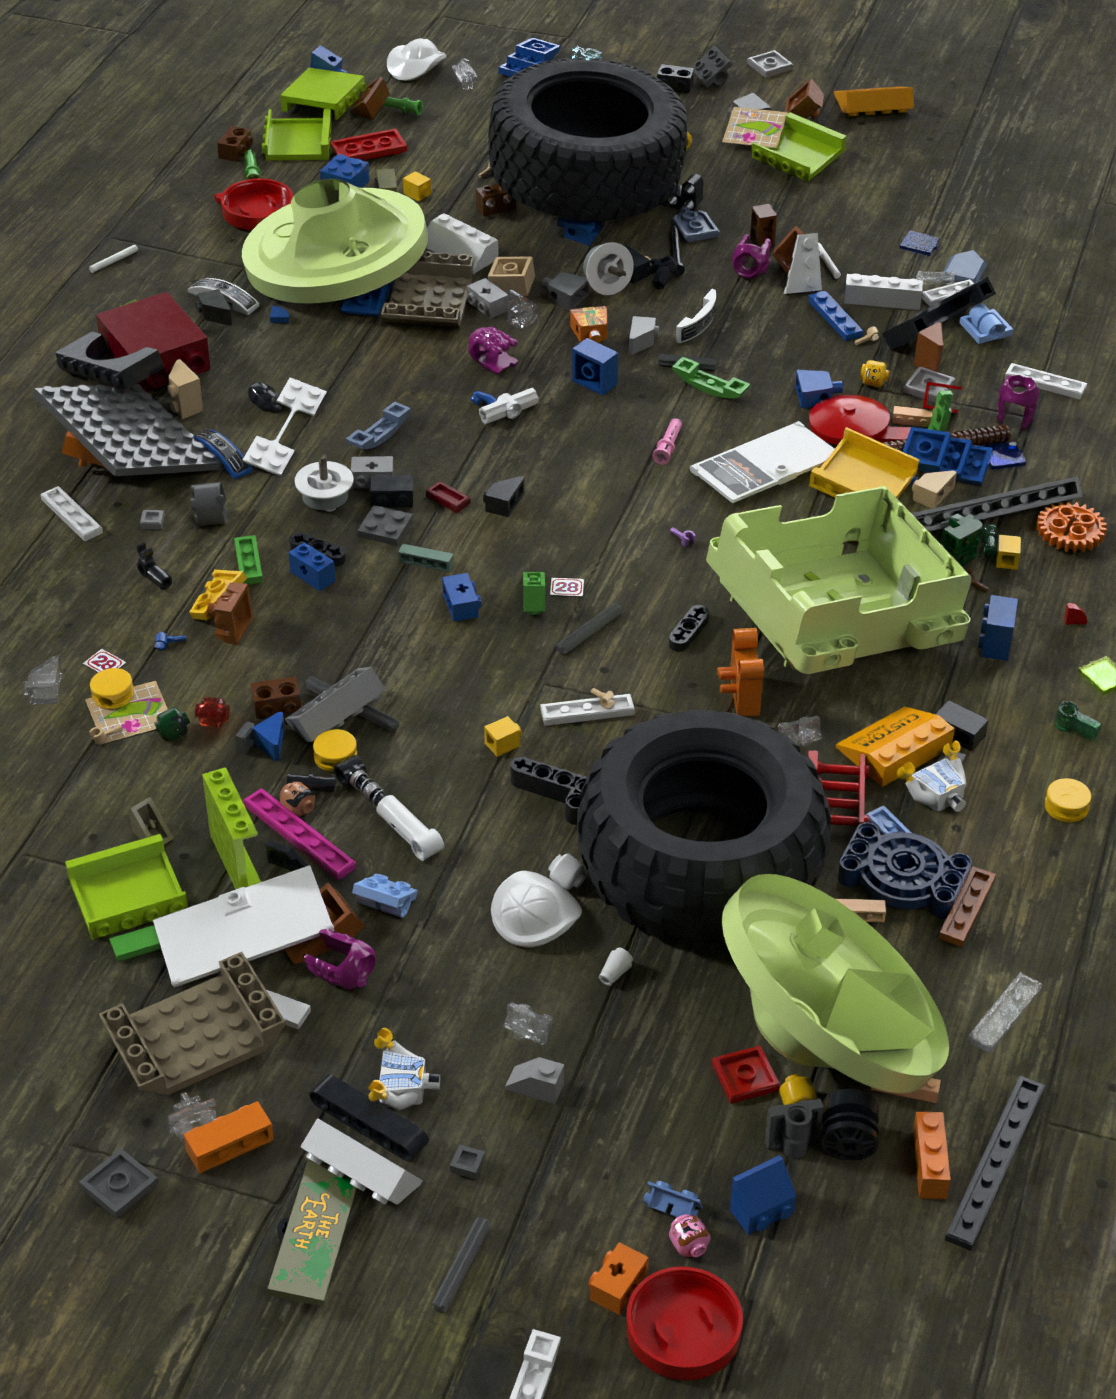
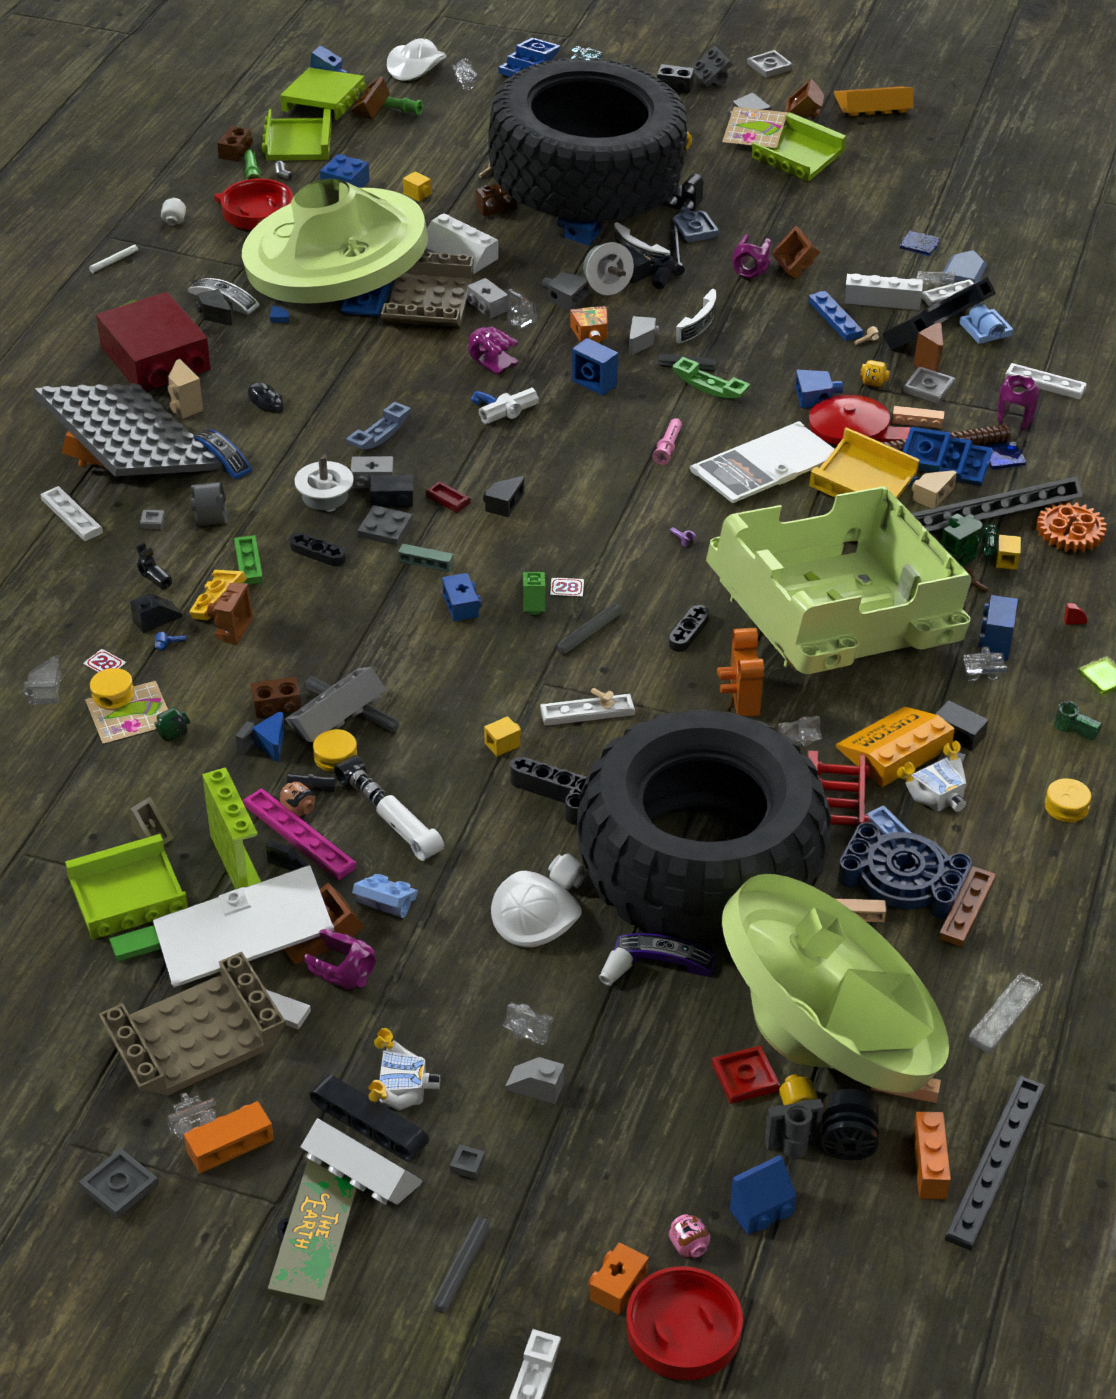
black arch [55,332,164,390] -> none
tan hand [89,726,123,745] -> none
clear red head [195,697,230,728] -> none
white hinge [242,378,327,476] -> none
blue brick [288,542,336,591] -> none
red plate [330,129,407,161] -> none
olive tile [377,169,397,192] -> none
tan slope [488,257,535,297] -> none
medium blue hinge [643,1181,703,1217] -> none
reddish brown brick [750,204,777,248] -> none
white wing [784,233,822,294] -> none
white bar [818,243,841,279] -> none
red piece [923,381,963,414] -> none
bright green hinge [928,390,953,432] -> none
none -> black slope [130,593,182,633]
none -> white head [161,198,186,226]
none -> flat silver arm [274,161,293,181]
none -> slope [614,222,670,266]
none -> slope [614,933,717,977]
none -> clear hips [962,647,1007,681]

